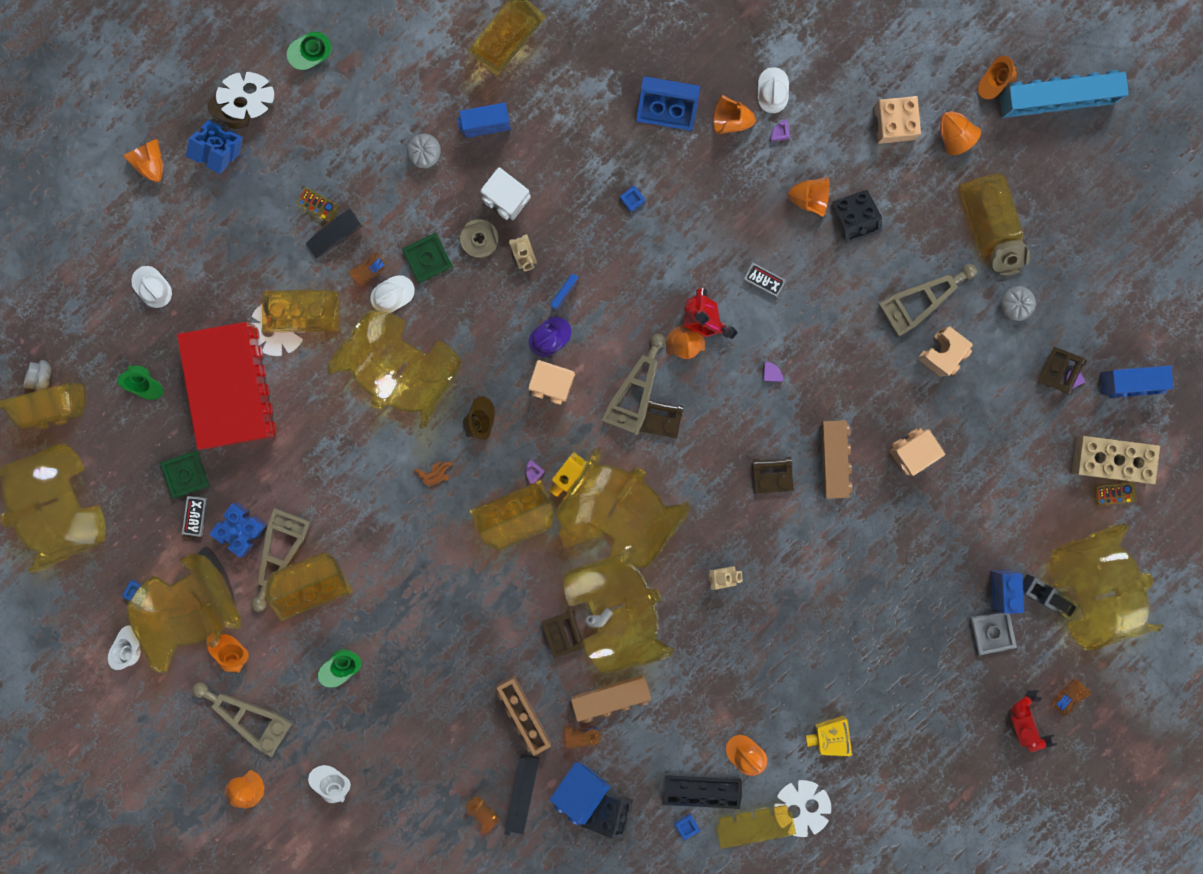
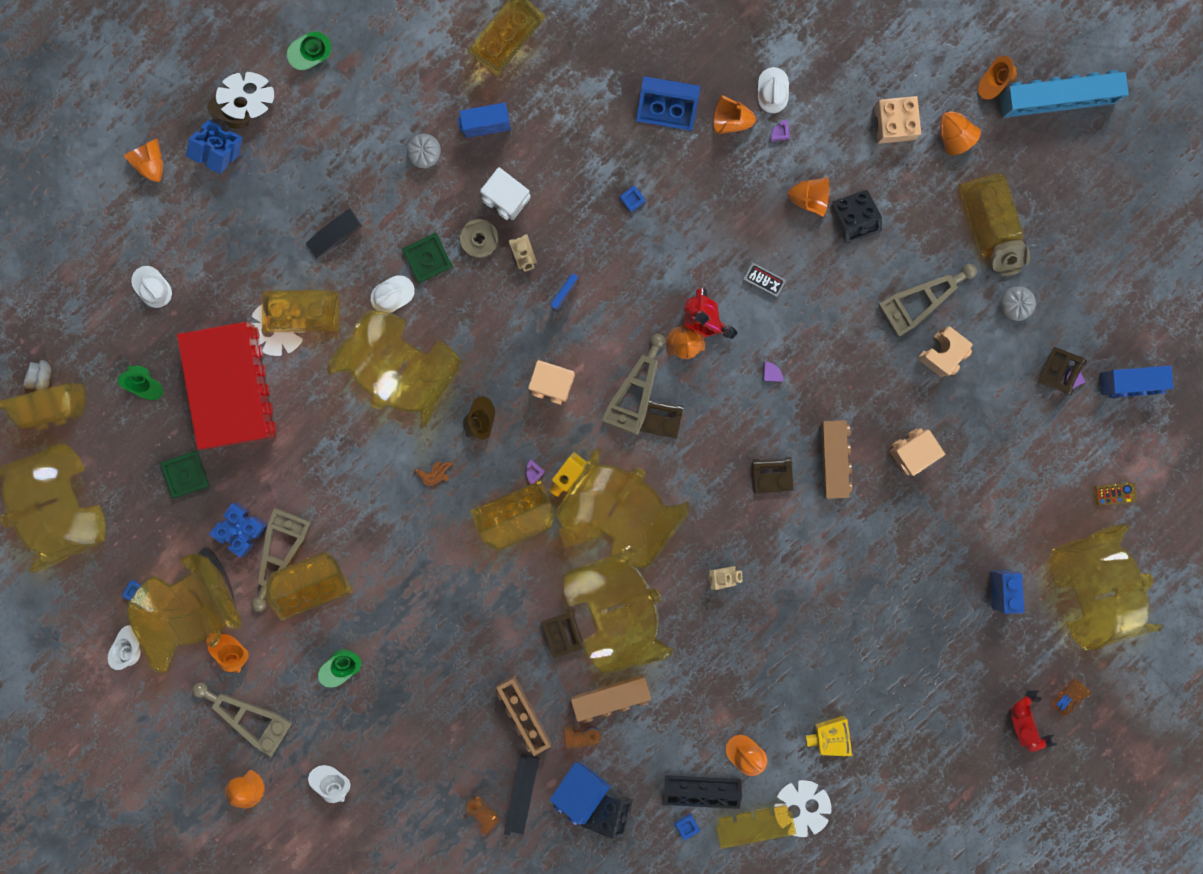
tile [182,496,208,537] -> none
tile [297,187,340,222] -> none
clear orange leg [349,252,388,287] -> none
dark purple piece [529,317,571,357] -> none
light grey arm [586,607,614,628] -> none
light grey tile [970,611,1017,656] -> none
black slope [1023,574,1081,622] -> none
tan brick [1072,436,1160,484] -> none

